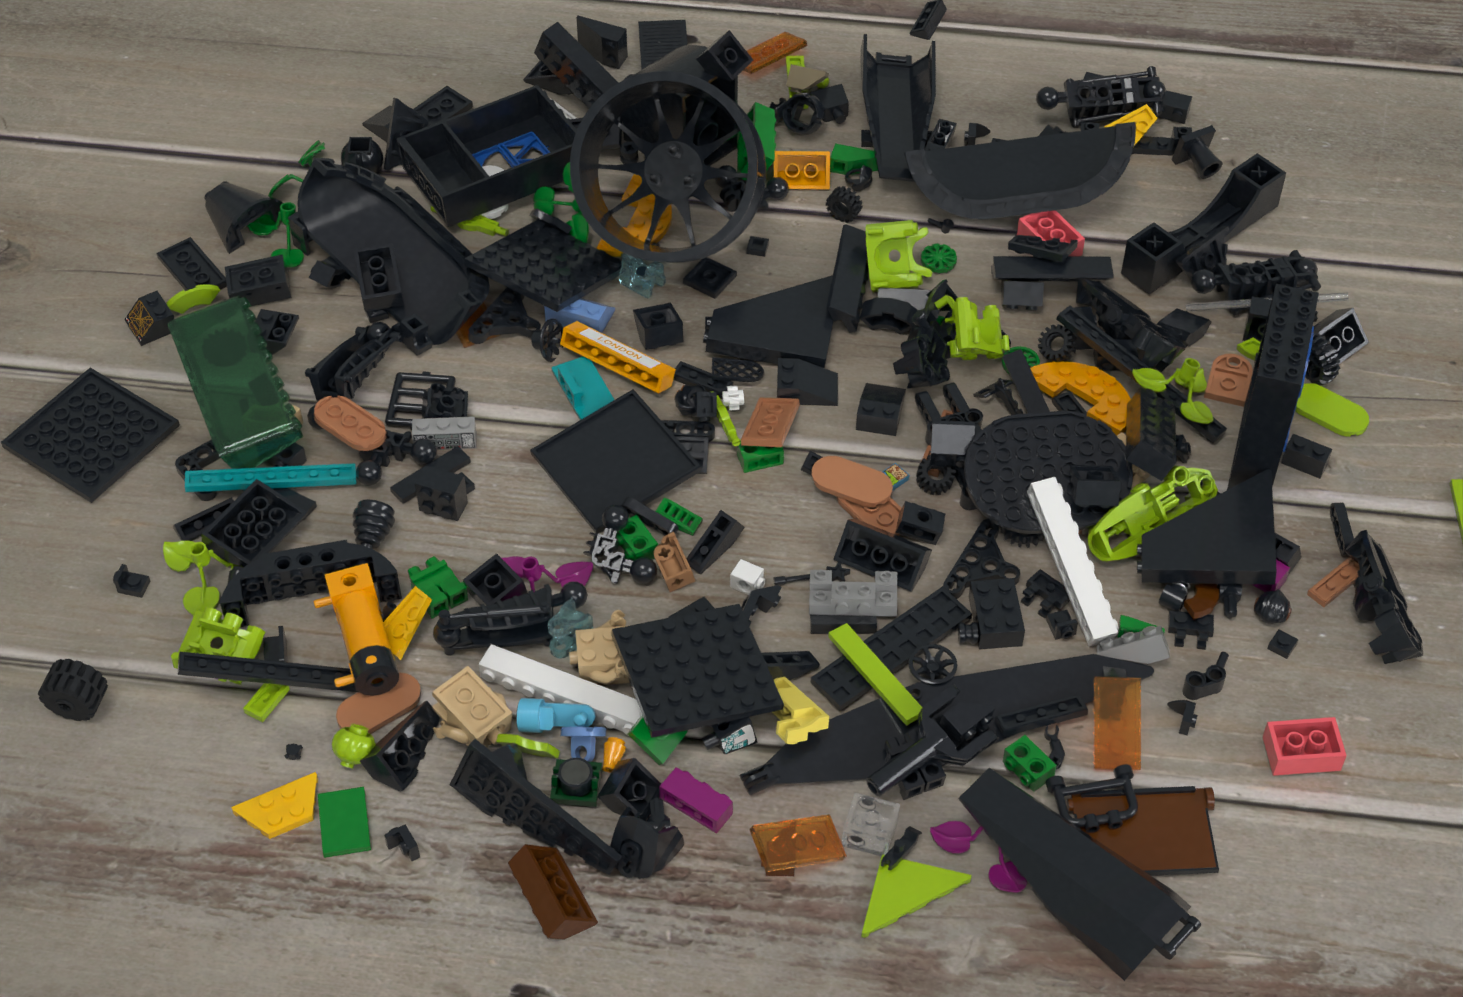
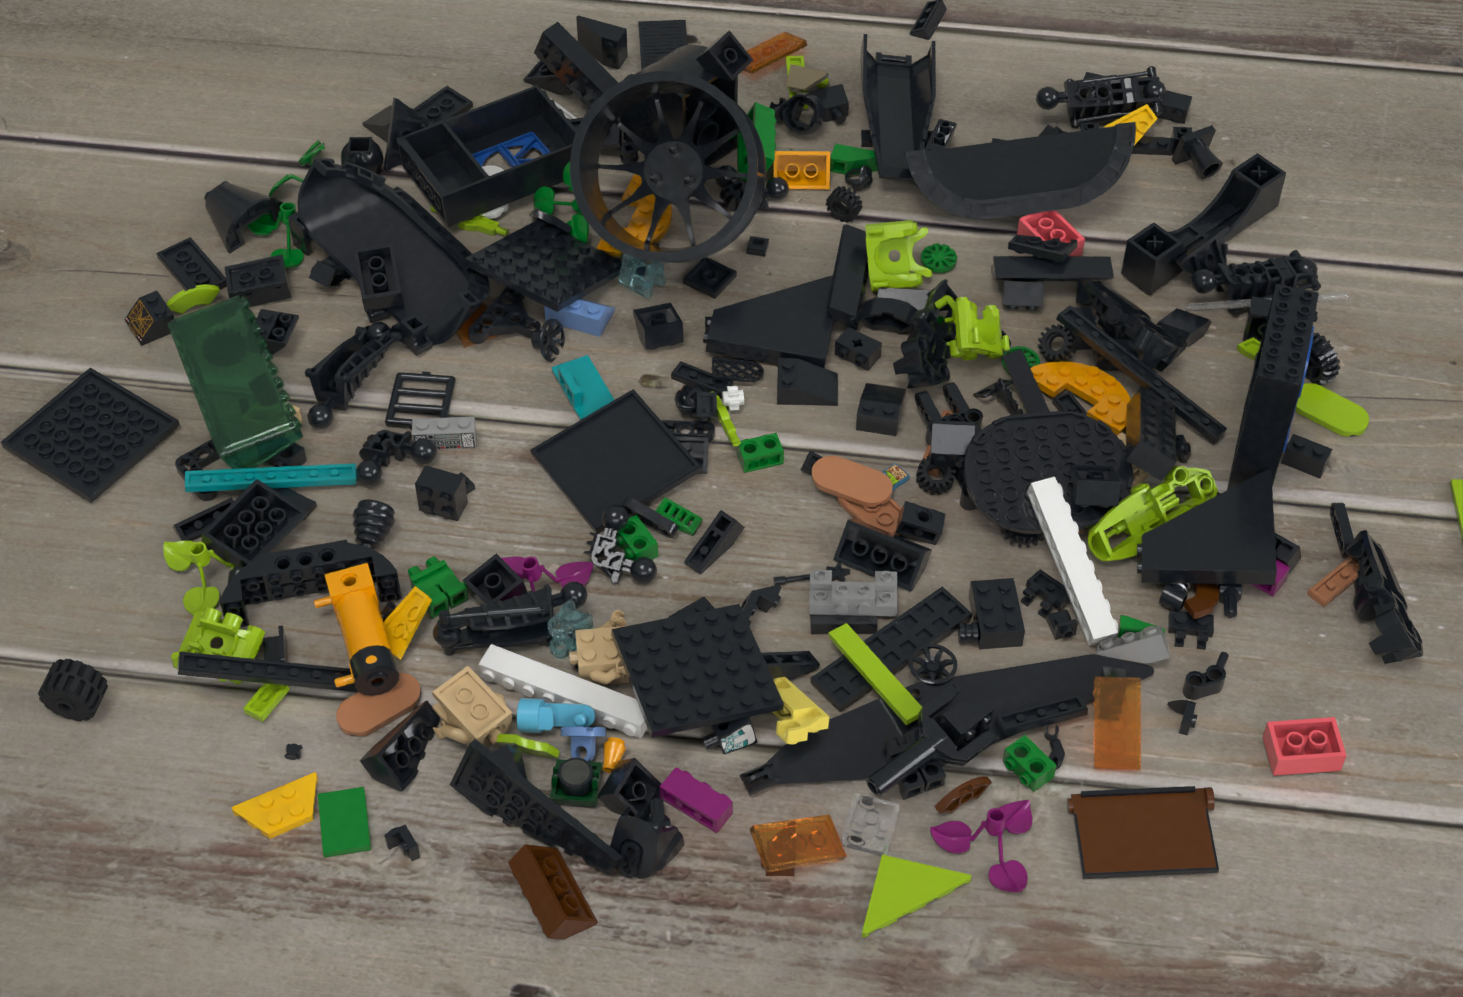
black bracket [113,564,150,598] -> none
nougat tile [314,396,386,451] -> none
lime plant [331,724,376,768] -> none
black tile [390,446,471,504] -> none
black slope [422,383,468,419] -> none
light orange brick [560,321,676,394] -> none
green tile [627,715,688,765] -> none
medium nougat piece [654,532,696,592] -> none
white brick [730,559,765,595] -> none
nougat tile [741,397,800,447] -> none
black piece [881,826,922,870] -> none
black hand [928,218,954,234] -> none
black beam [943,519,1020,599] -> none
black windscreen [958,768,1201,981] -> none
black plate [964,123,991,146] -> none
black bar [1045,764,1138,833] -> none
lime plant [1132,358,1213,424] -> none
nougat tile [1204,354,1253,407] -> none
black hair [1254,589,1292,624] -> none
black plate [1267,629,1299,659] -> none
black slope [1313,308,1369,365] -> none
none -> black brick [834,327,882,371]
none -> reddish brown tile [934,776,992,814]

